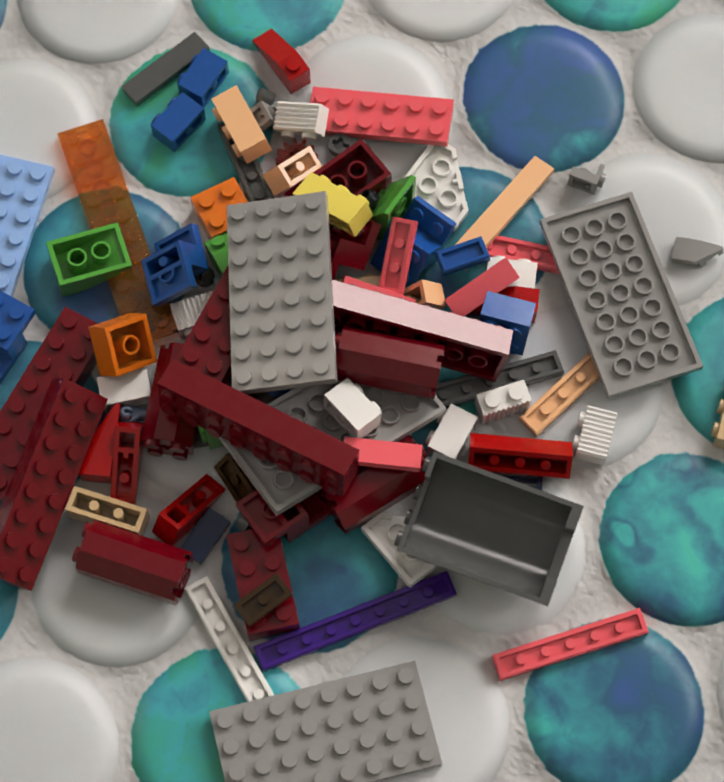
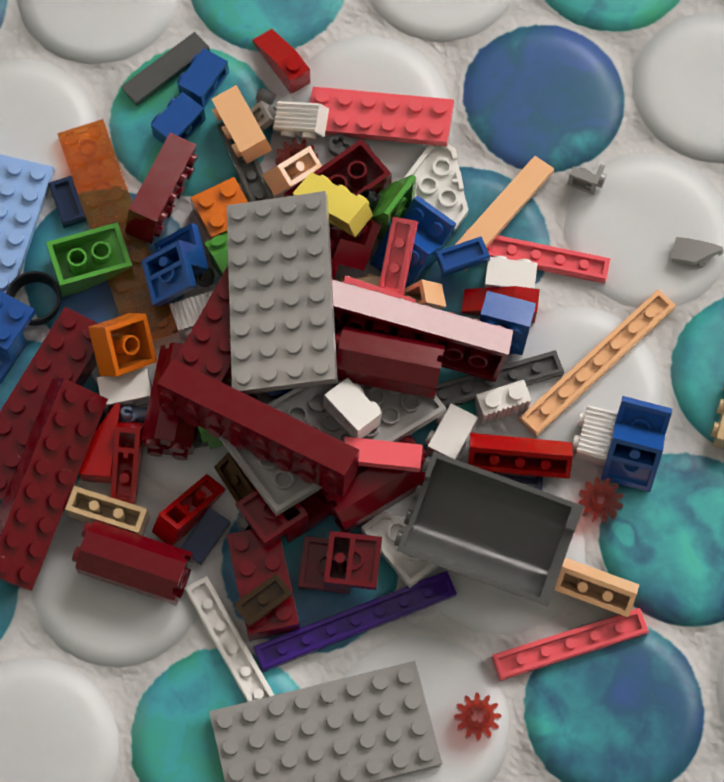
coral tile [445,257,520,316] -> none
light grey plate [539,192,703,399] -> none
none -> black tyre [6,271,60,326]
none -> dark blue tile [49,175,87,228]
none -> dark red brick [125,133,198,245]
none -> dark red bracket [298,531,382,594]
none -> clear red gear [454,692,502,742]
none -> light nougat brick [554,558,639,617]
none -> clear red gear [578,477,624,524]
none -> blue bracket [601,396,672,492]

